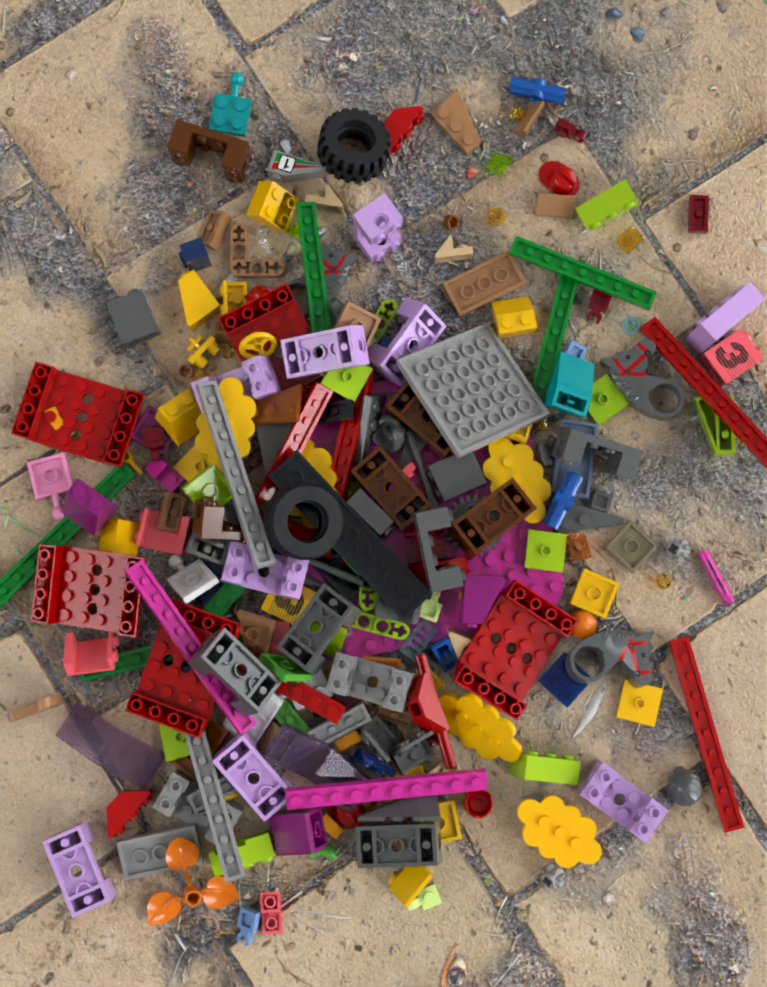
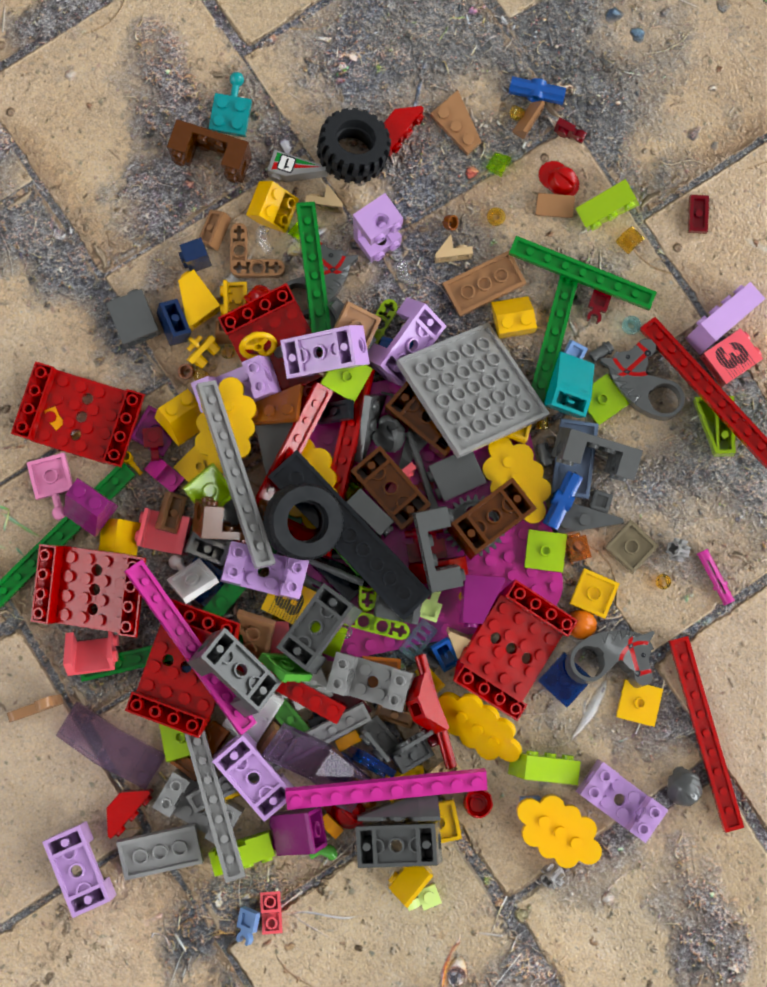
orange plant [147,836,239,925] -> none
none -> dark blue brick [156,299,191,346]
none -> dark grey pin [589,341,614,363]

